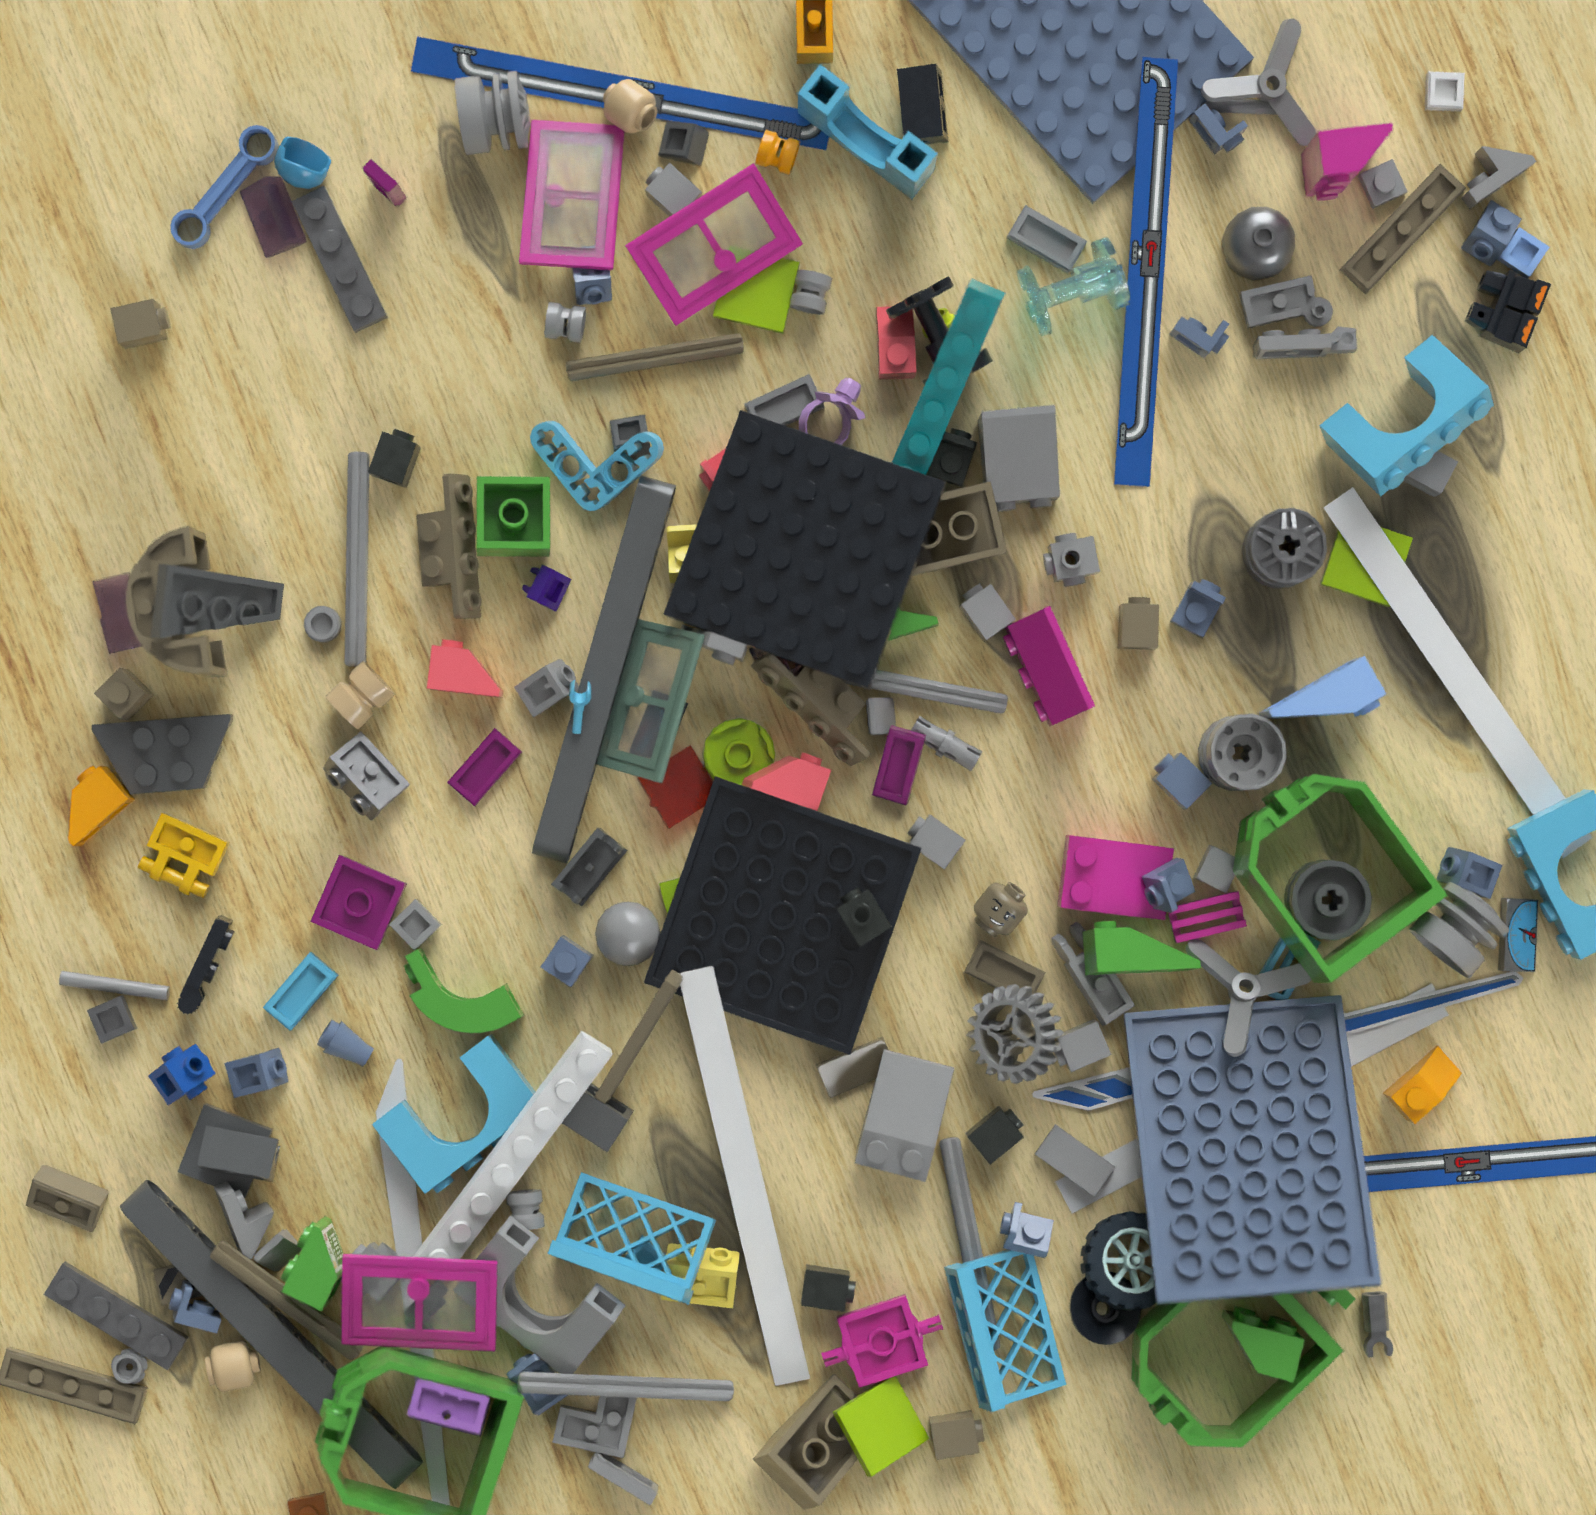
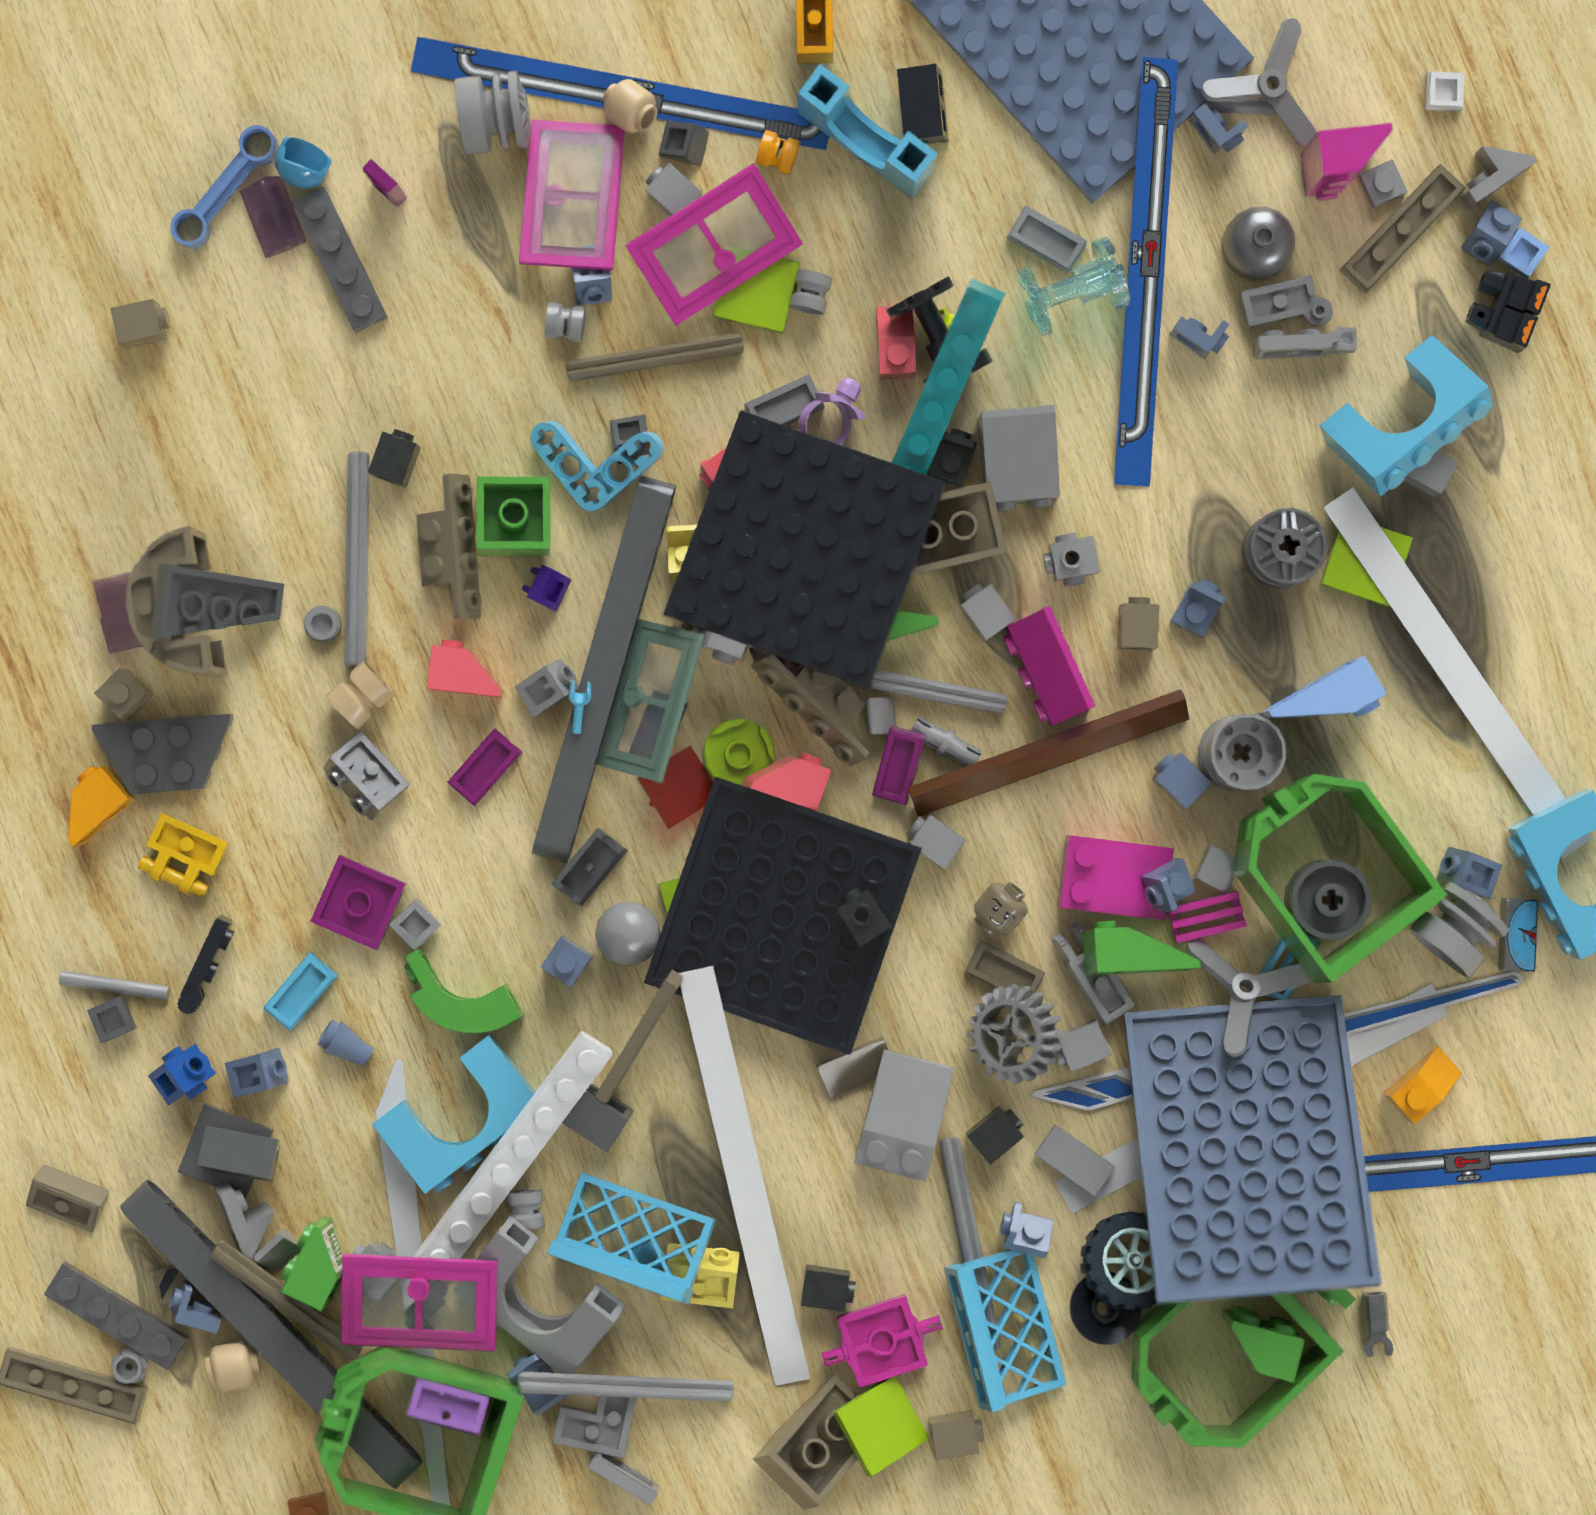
none -> reddish brown tile [908,689,1190,817]

